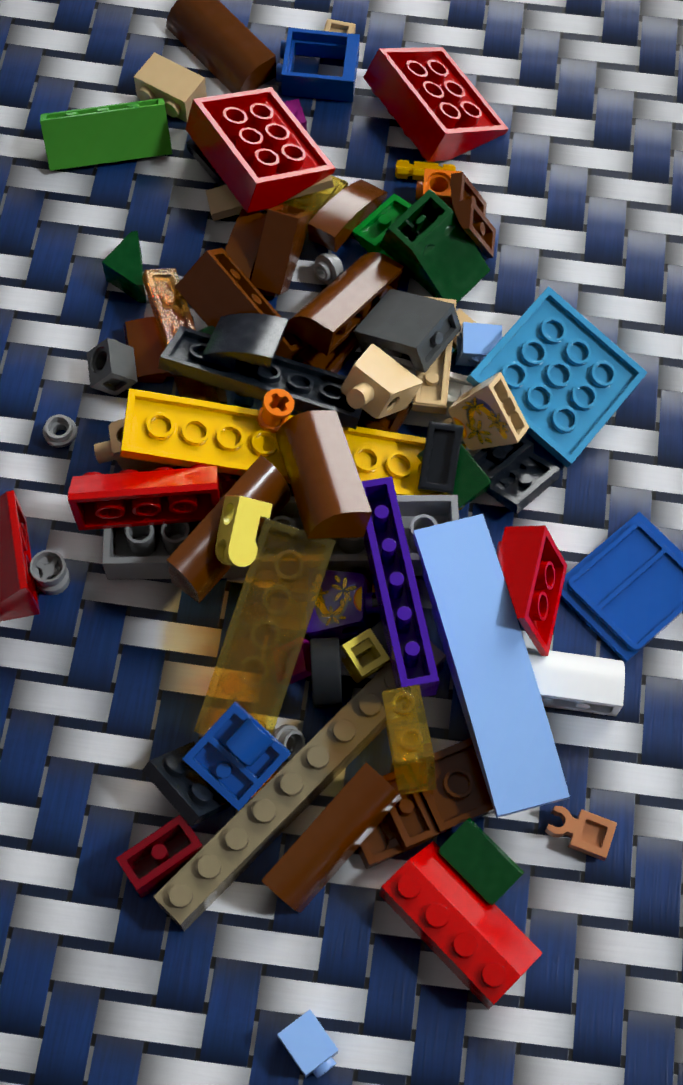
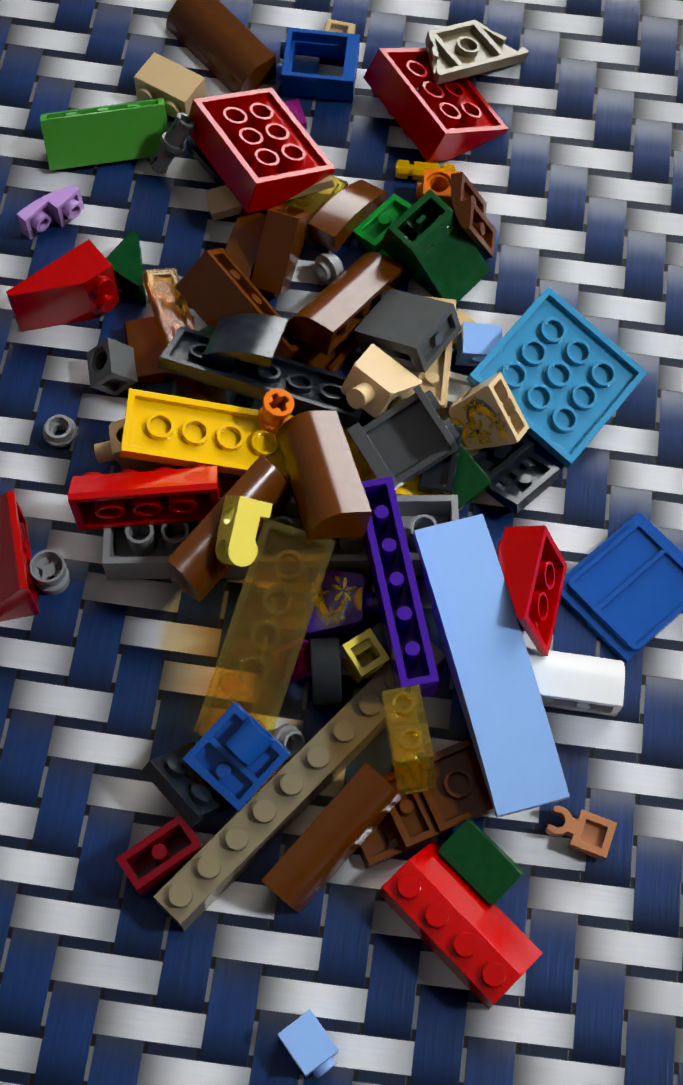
none -> red slope [6,239,120,332]
none -> lavender slope [16,185,84,240]
none -> dark grey pin [149,112,195,173]
none -> dark grey panel [347,385,460,490]
none -> dark tan wing [425,20,529,85]

